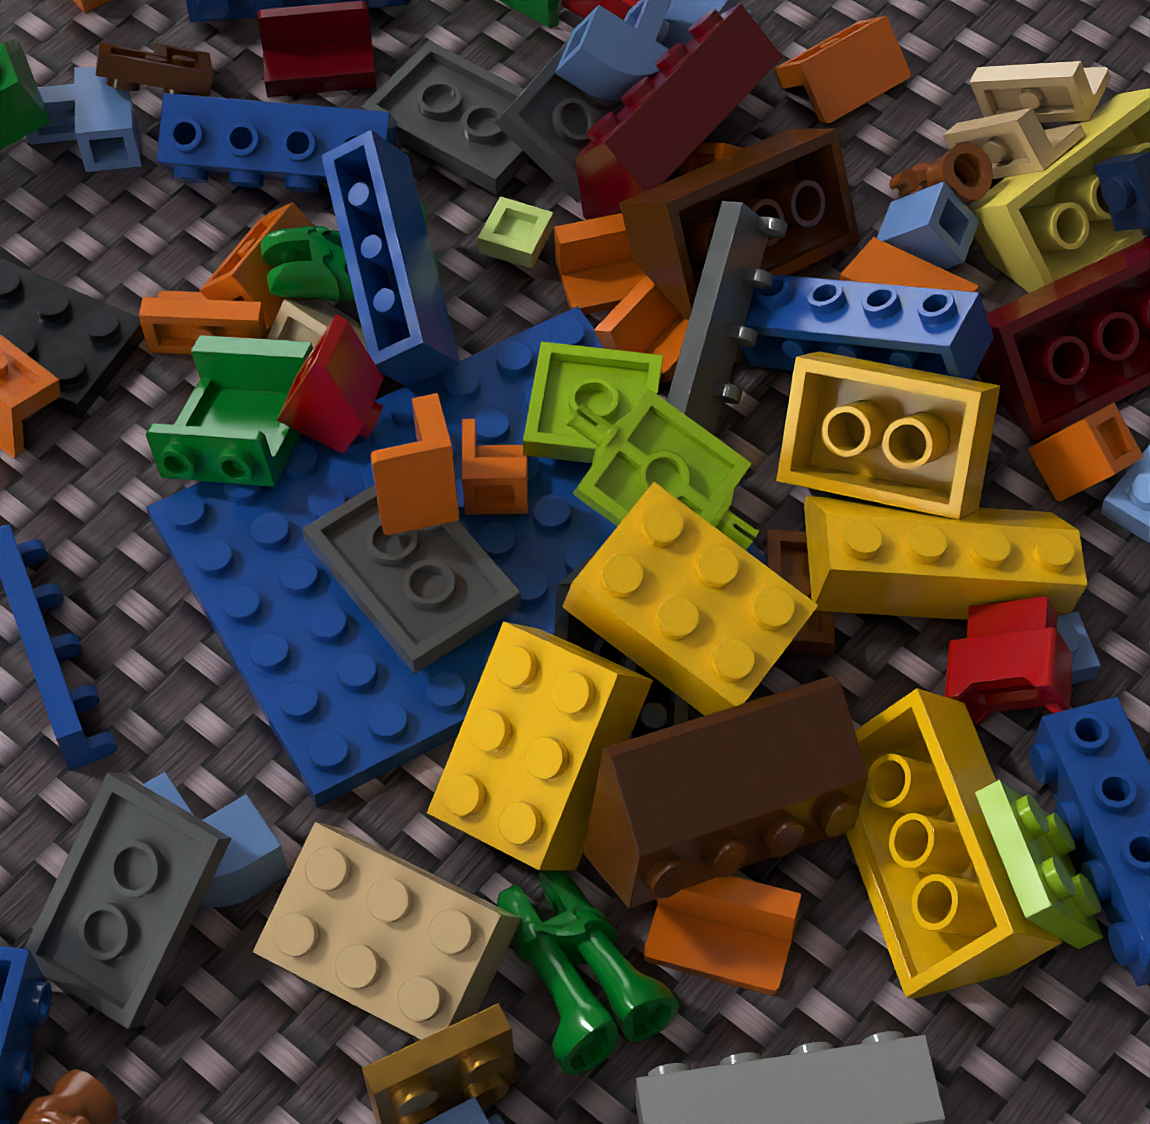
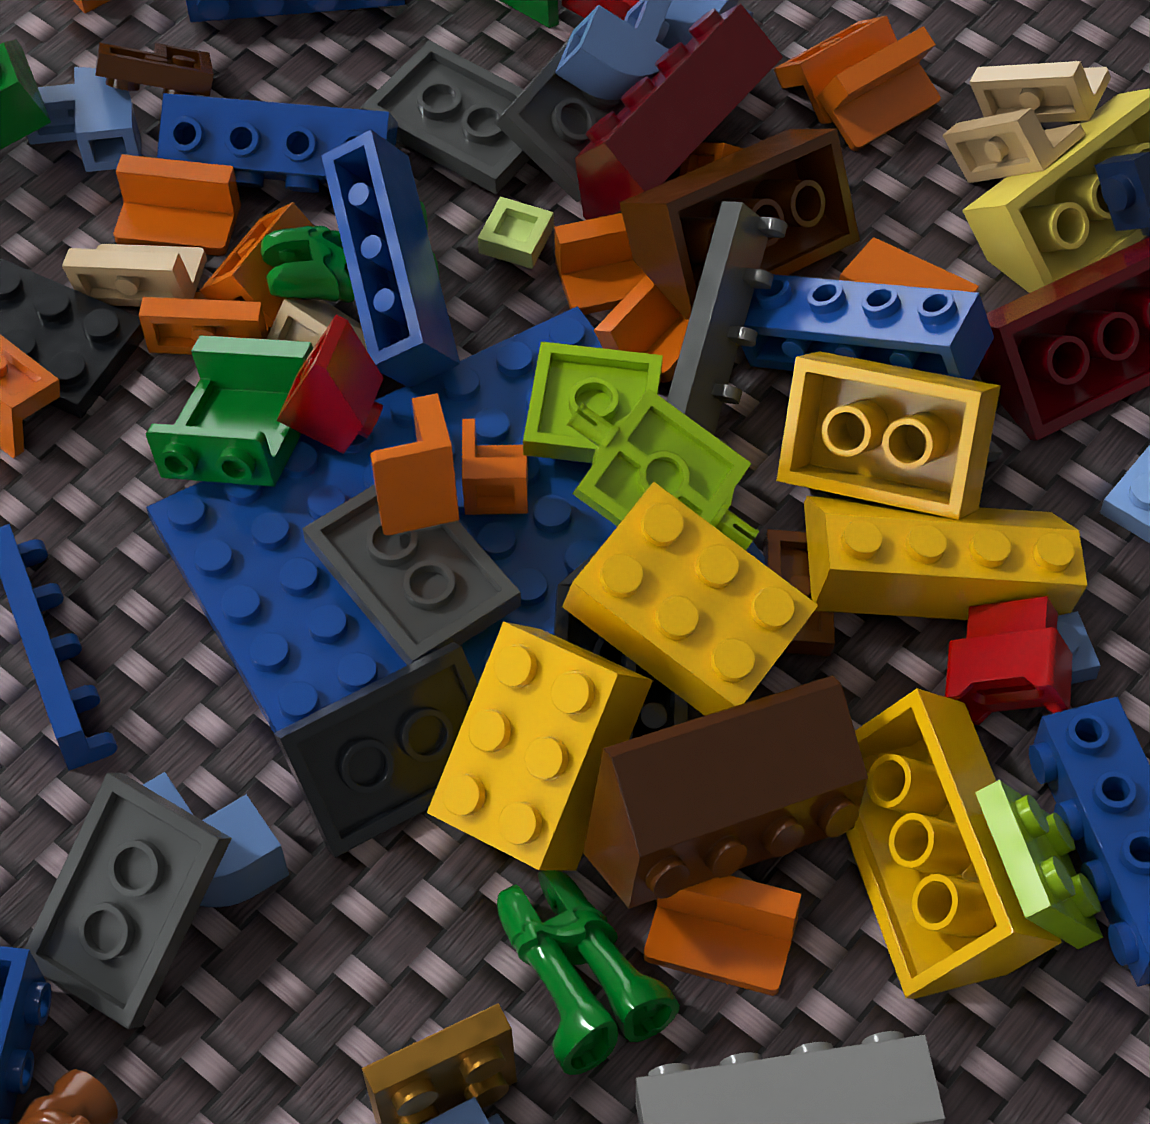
tan brick [253,822,521,1040] -> none
dark red panel [257,1,376,97] -> none
medium blue brick [877,182,979,271] -> none
dark orange piece [889,142,993,206] -> none
orange panel [1028,403,1144,501] -> none
none -> tan panel [62,244,207,307]
none -> orange panel [113,154,241,256]
none -> black plate [274,642,478,858]
none -> orange panel [817,26,941,151]

